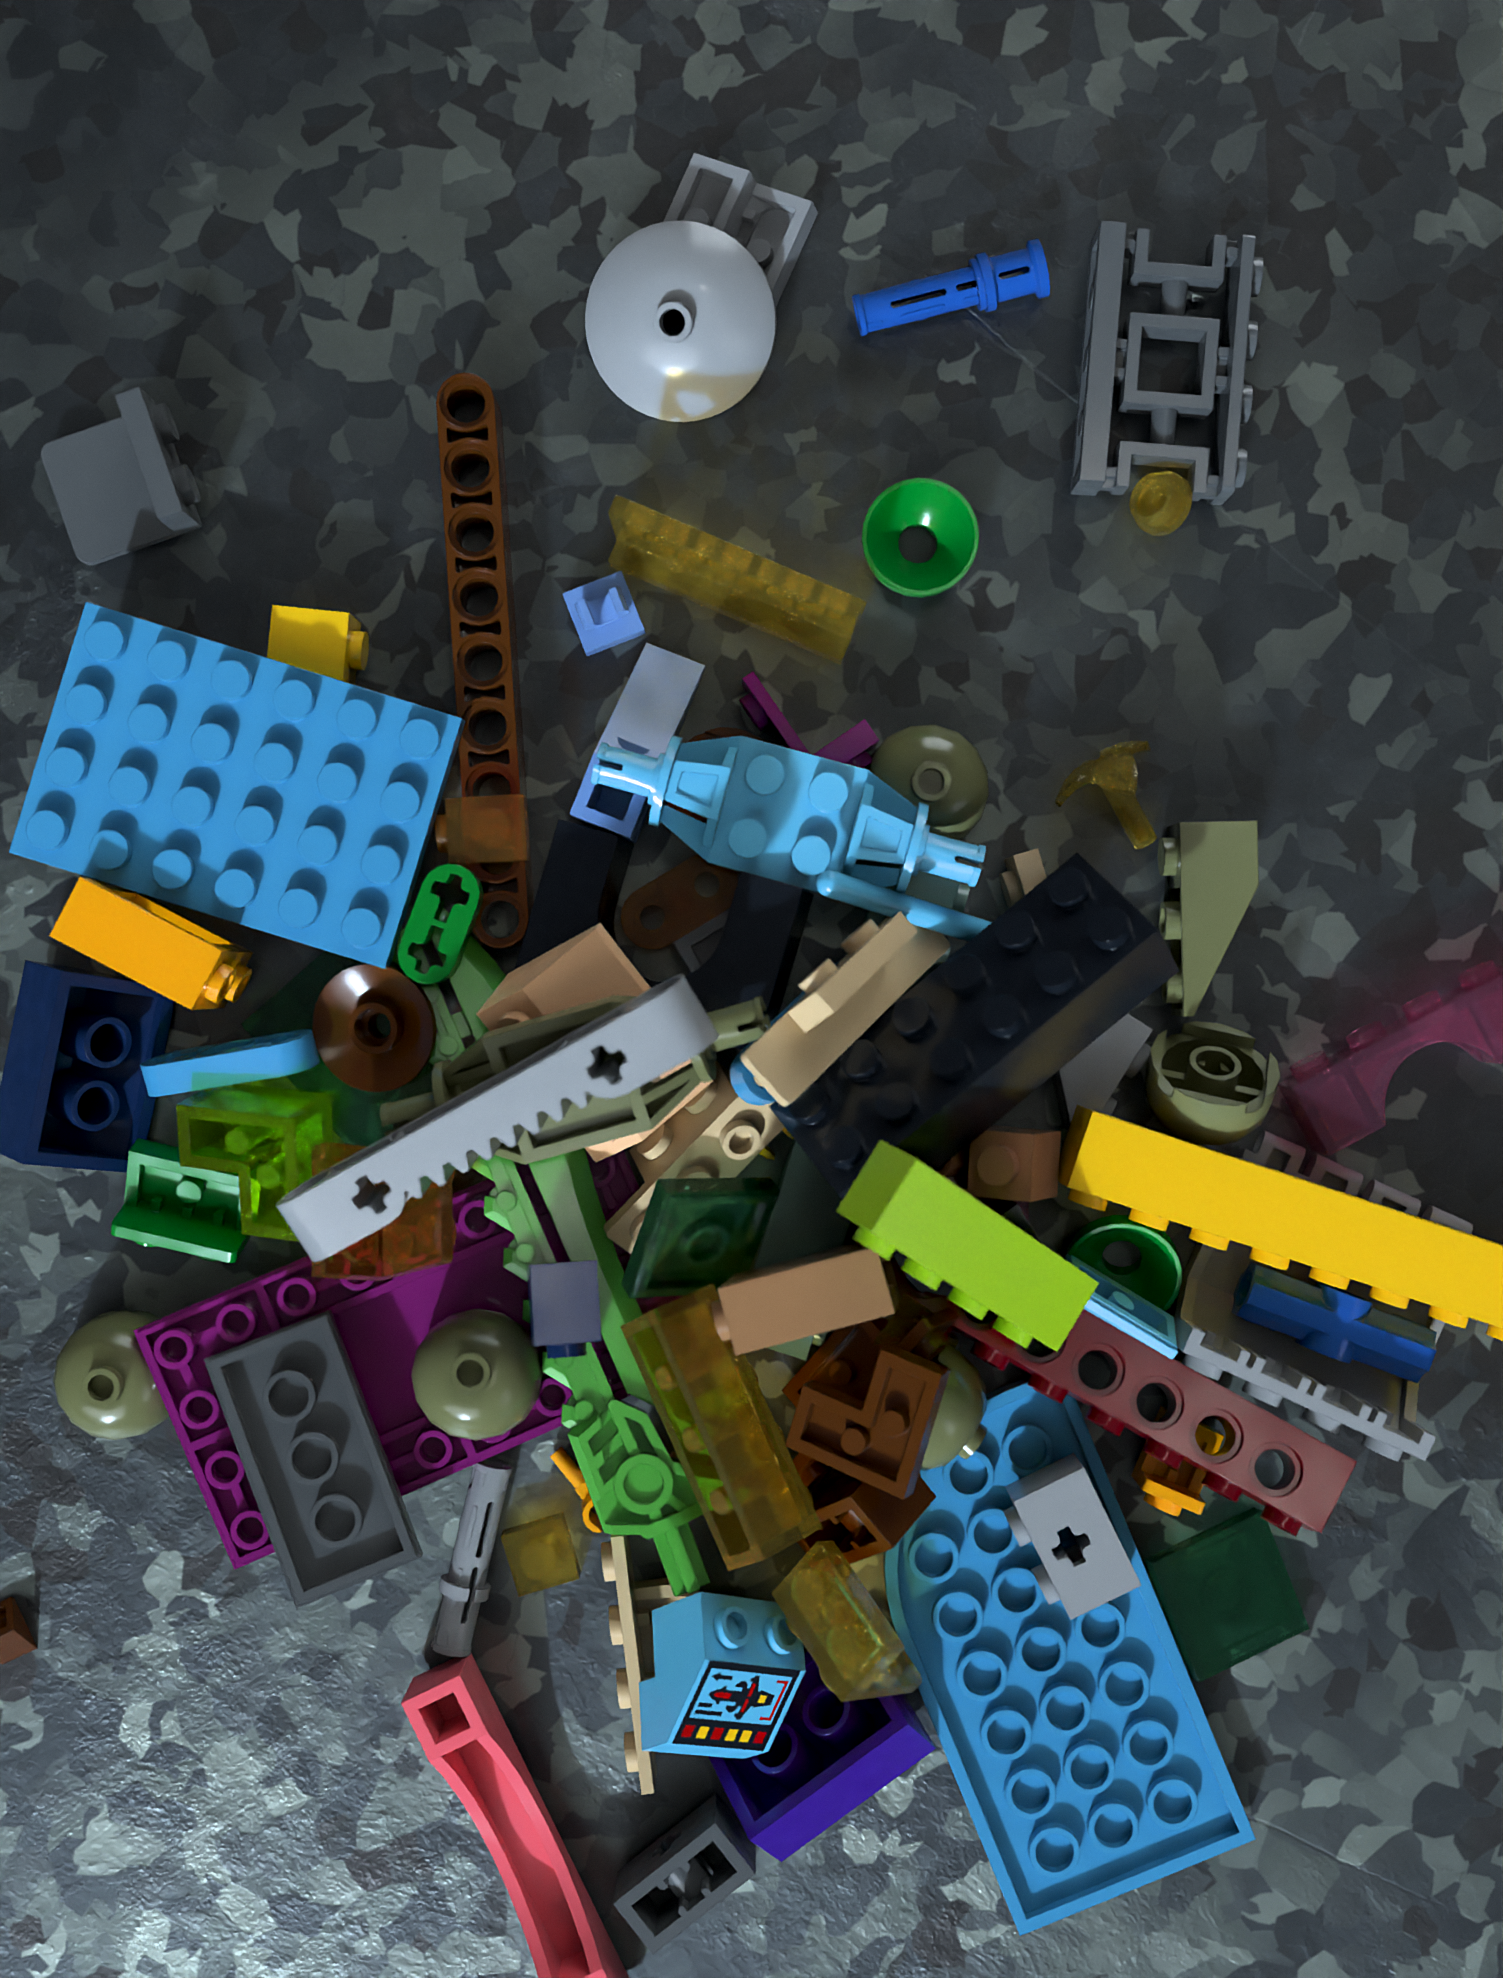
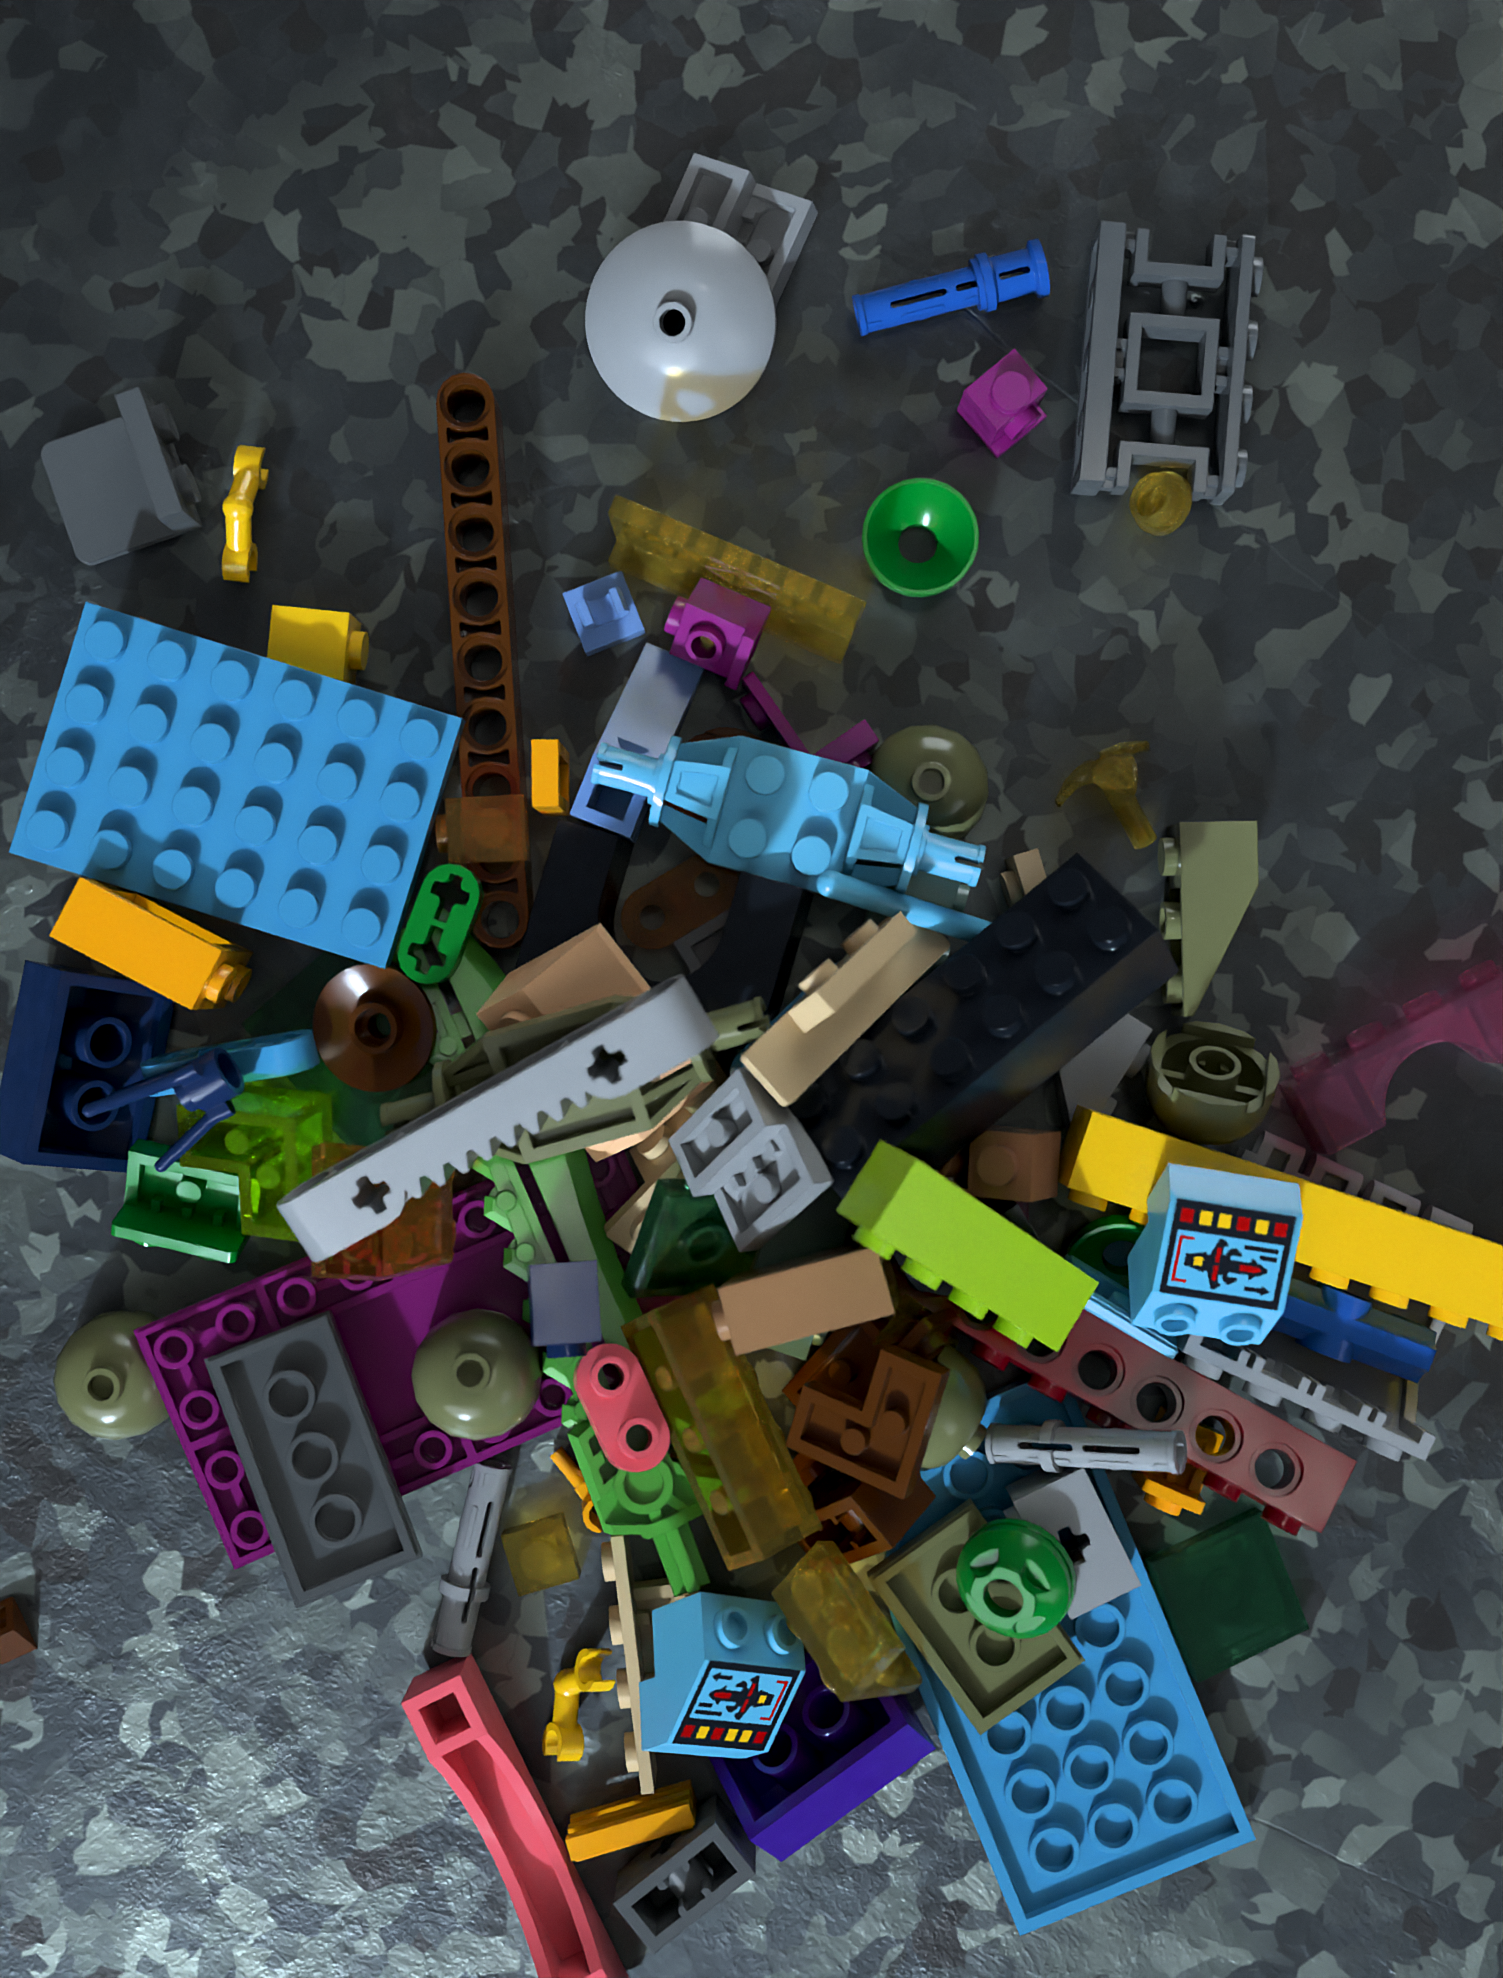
none -> dark blue plant [82,1047,245,1172]
none -> yellow arm [222,445,269,583]
none -> light orange tile [531,739,570,816]
none -> yellow arm [542,1648,616,1762]
none -> light orange tile [565,1779,697,1862]
none -> coral plate [573,1343,670,1472]
none -> magenta brick [664,577,772,690]
none -> light grey slope [668,1067,834,1252]
none -> olive tile [866,1498,1085,1735]
none -> green piece [956,1518,1076,1639]
none -> magenta brick [957,348,1048,459]
none -> light grey pin [985,1419,1187,1474]
none -> medium azure piece [1128,1163,1303,1346]

